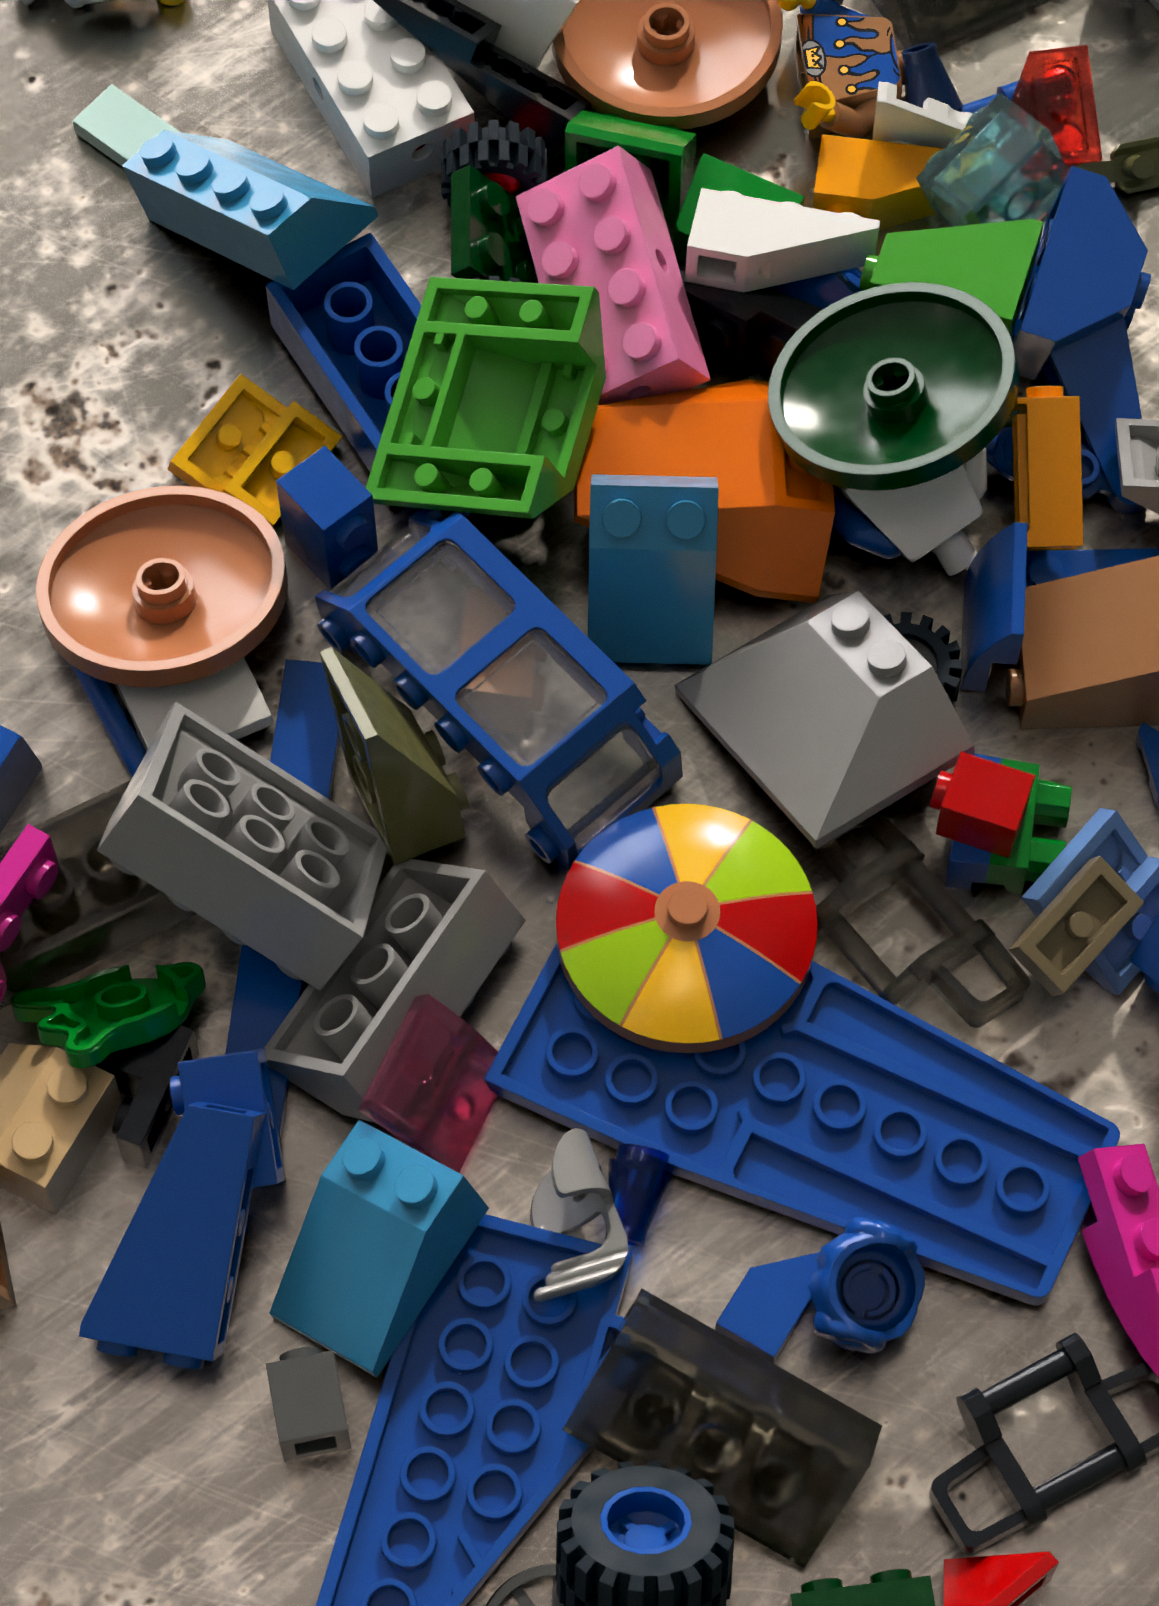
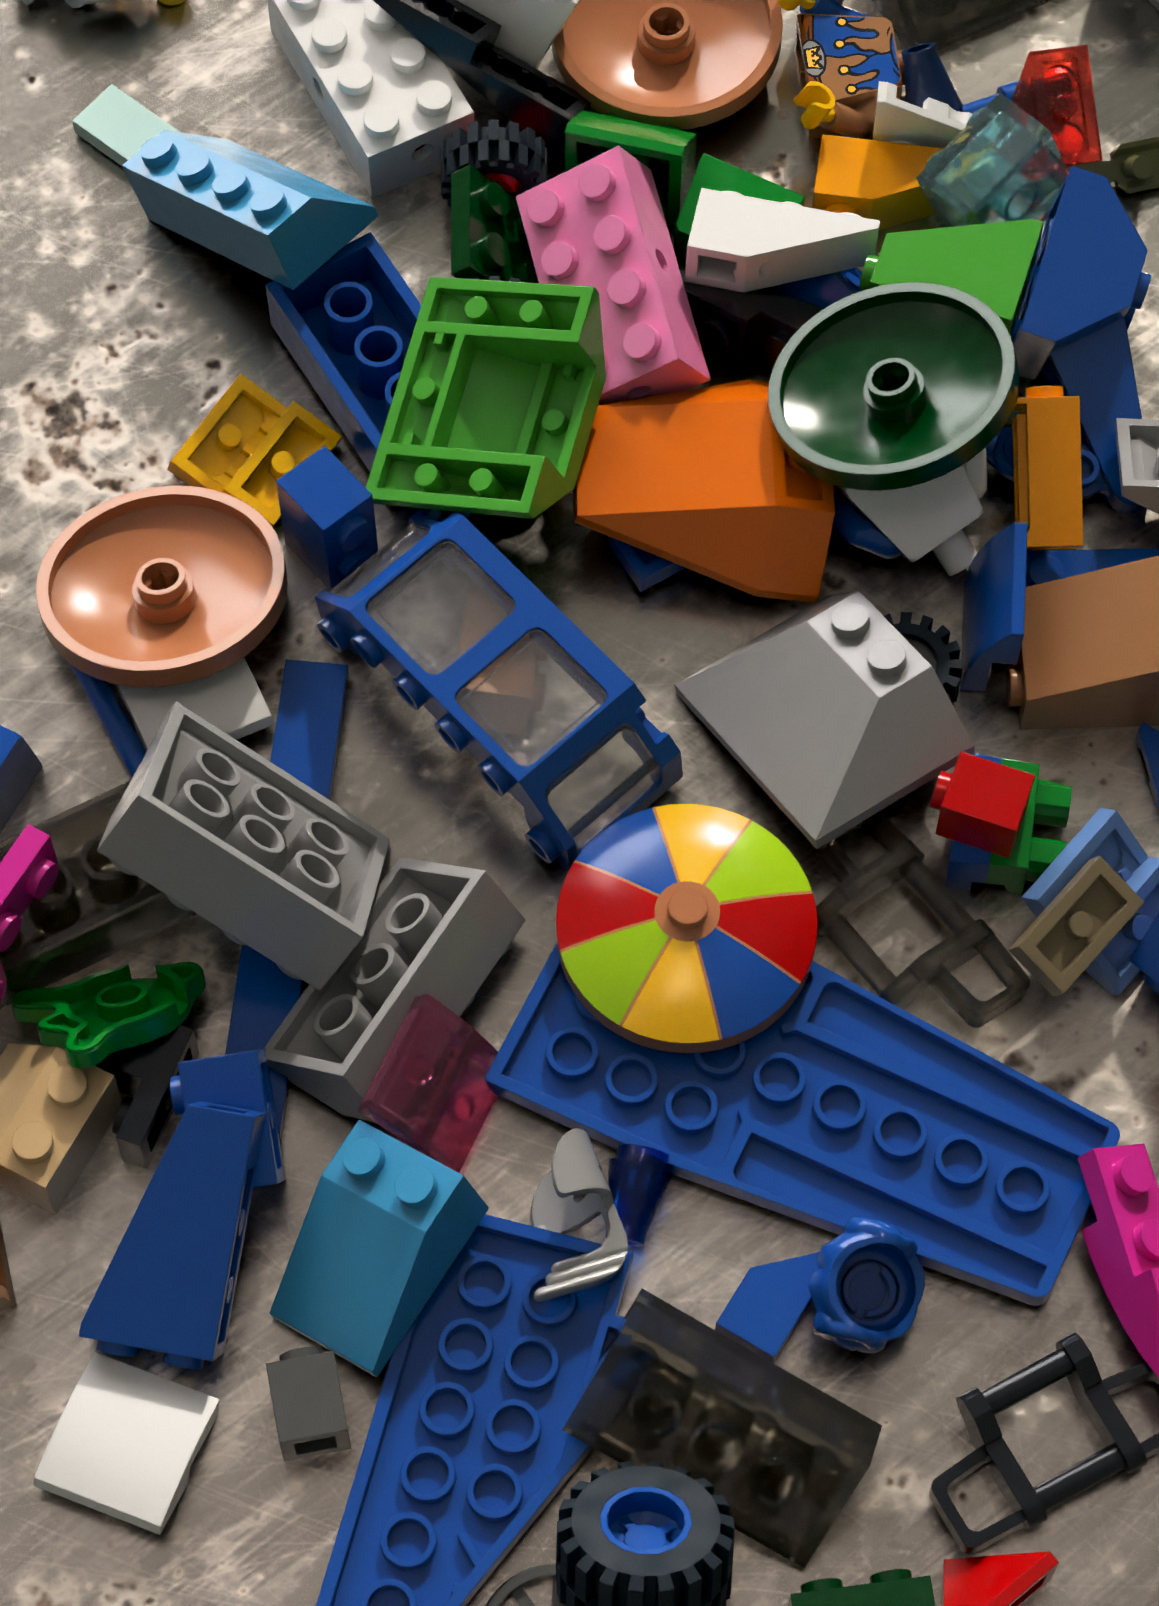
olive slope [320,647,469,865] -> none
dark azure slope [588,474,719,665] -> none
none -> white slope [33,1352,220,1535]

